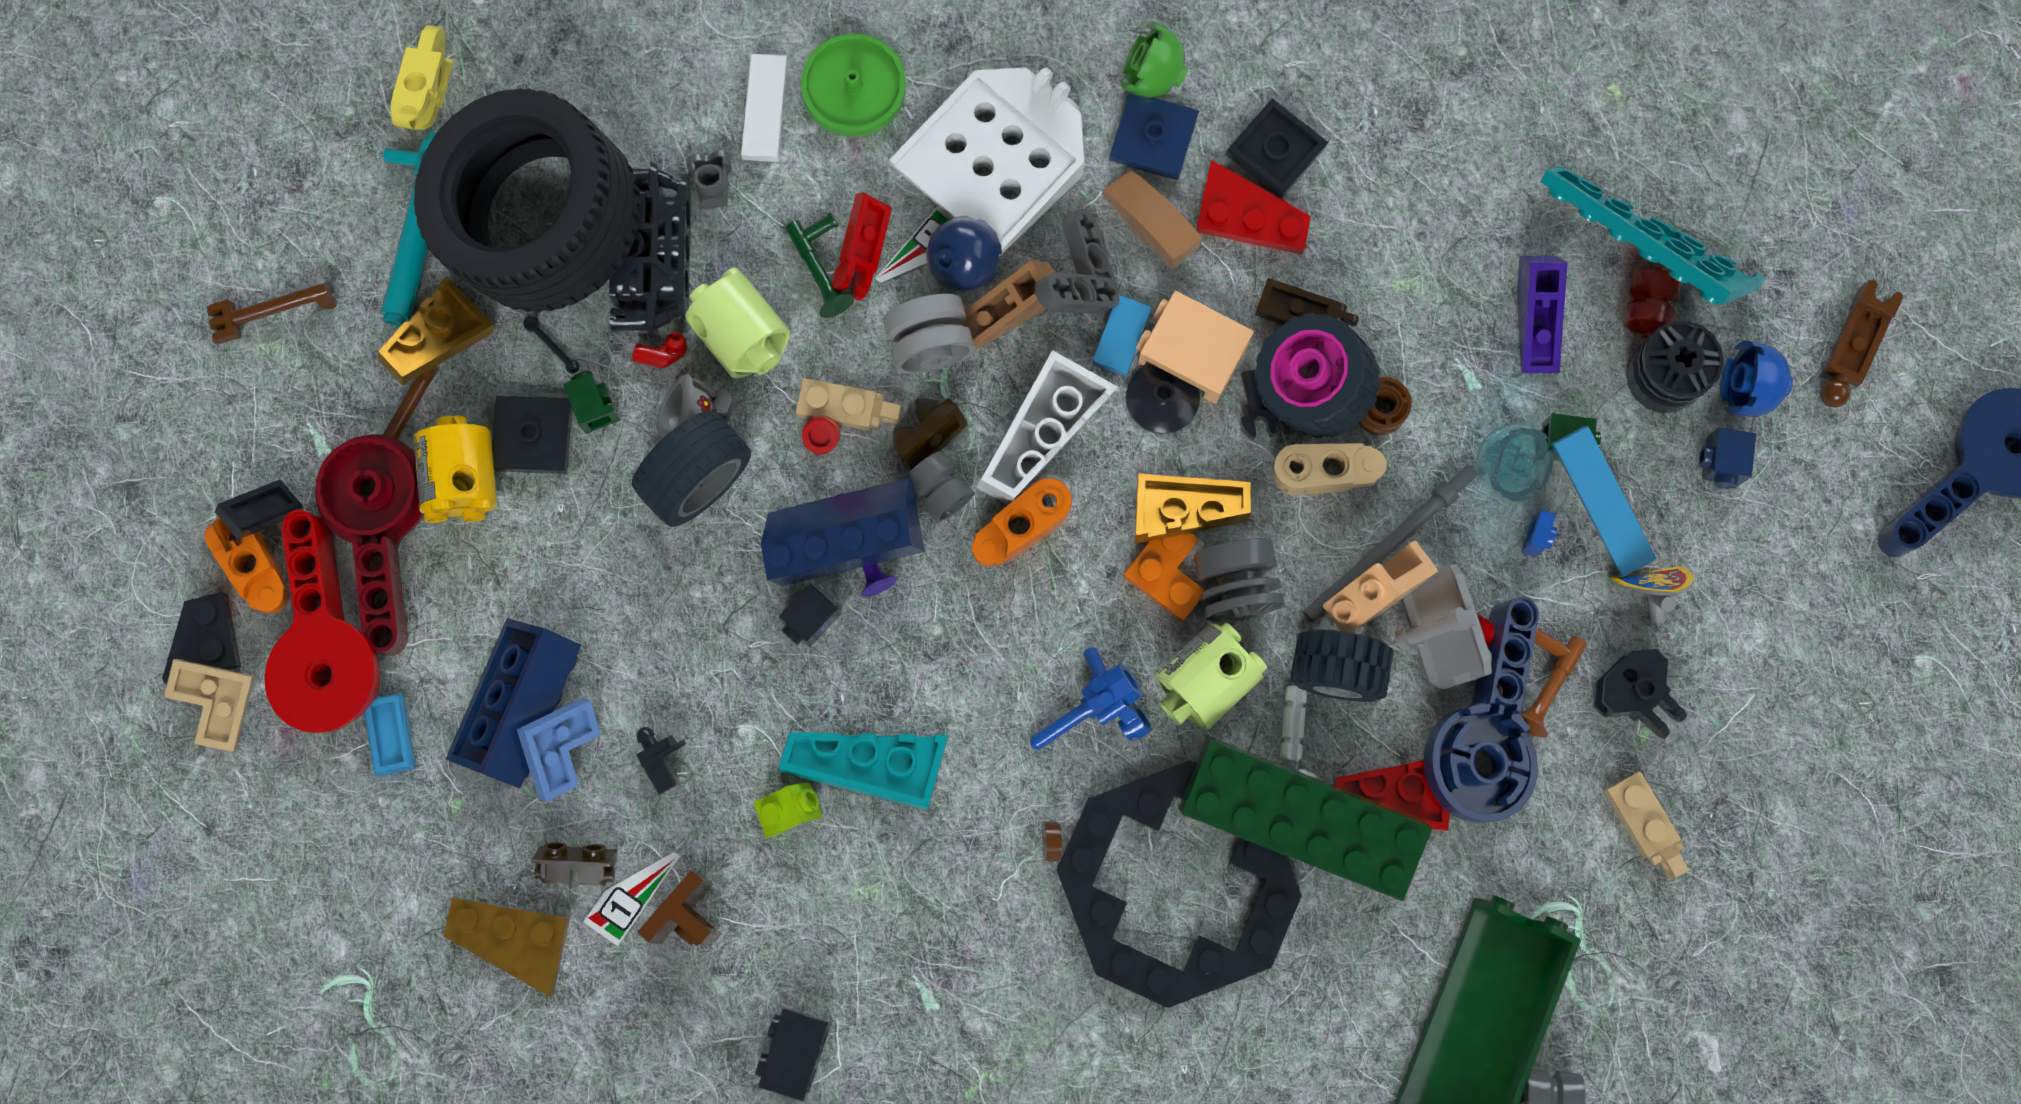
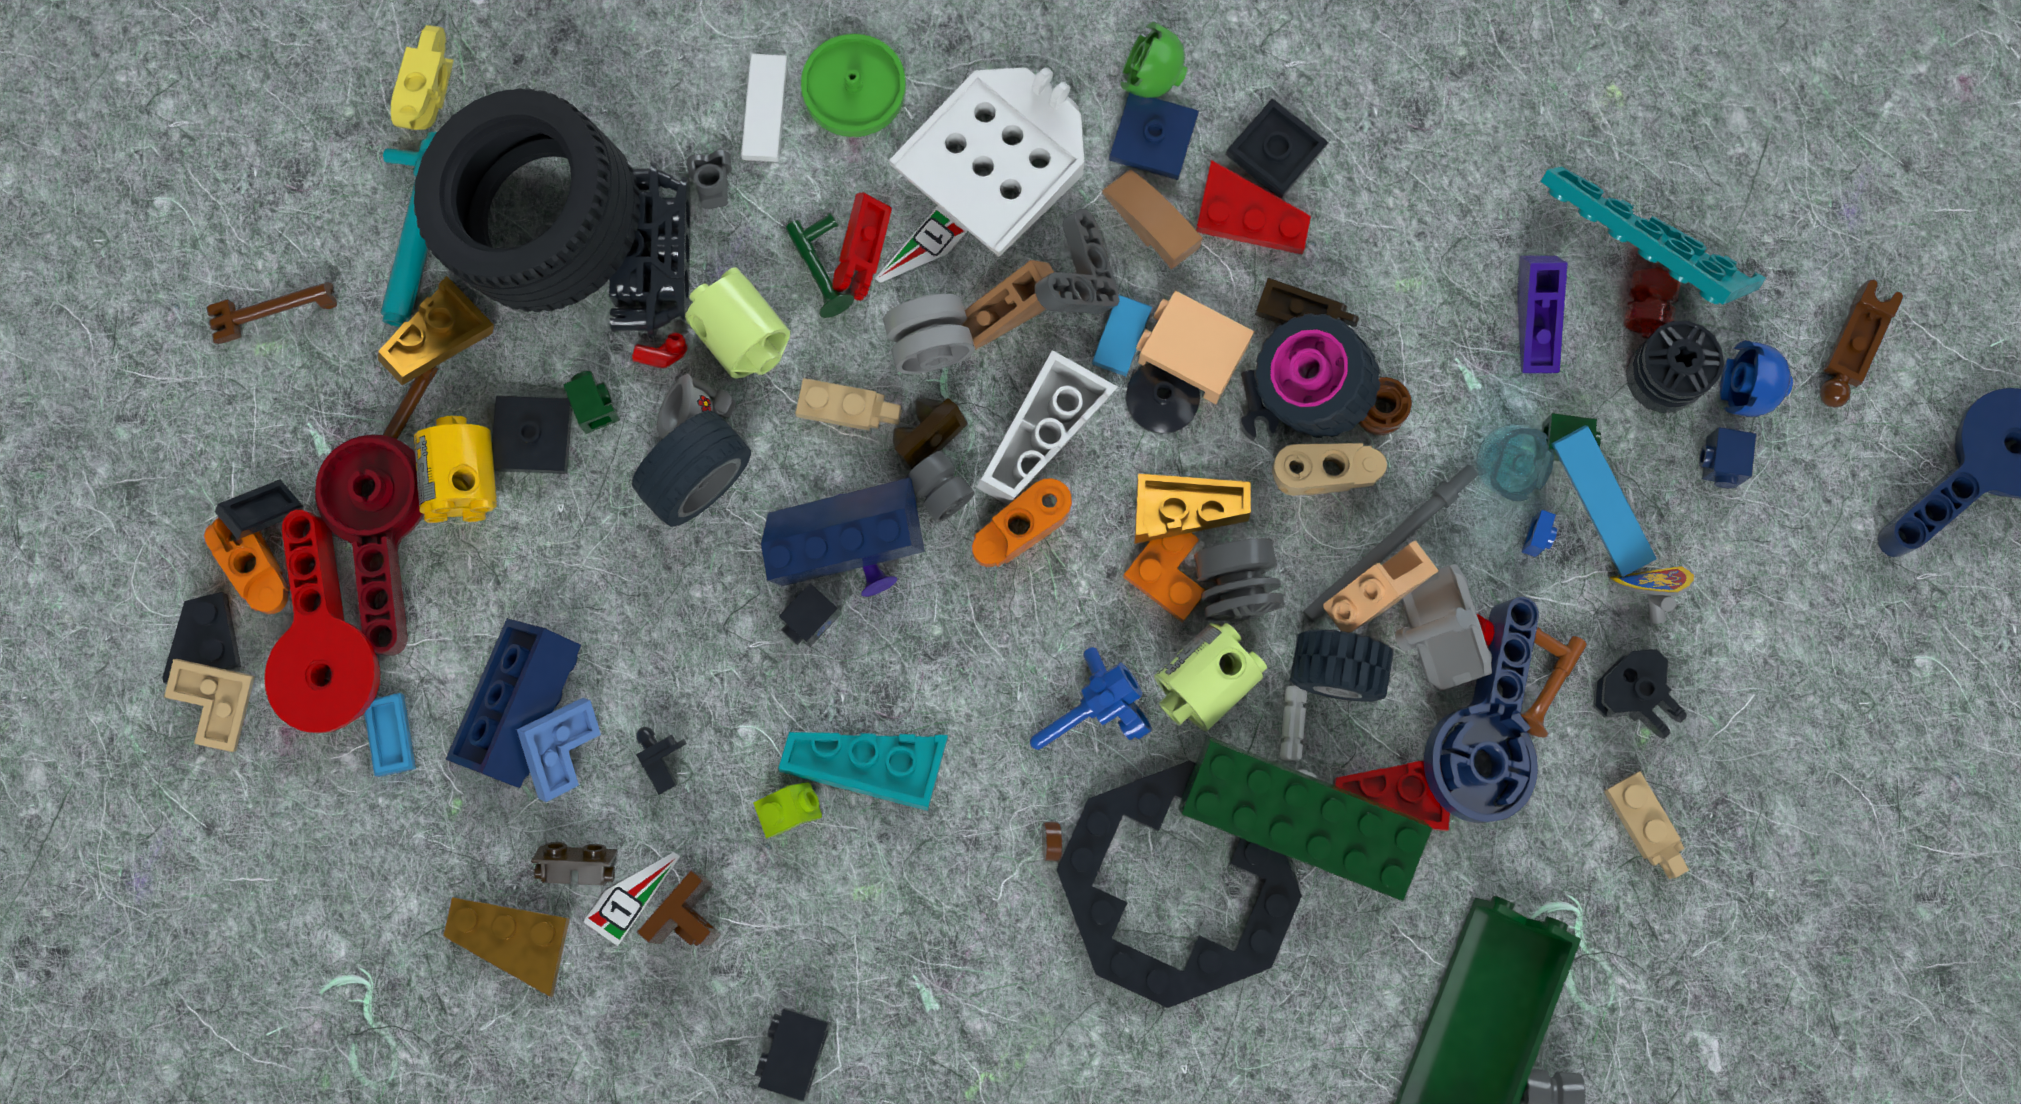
black hinge [523,316,580,374] -> none
red tile [802,415,841,454] -> none
dark blue cylinder [926,216,1002,291] -> none

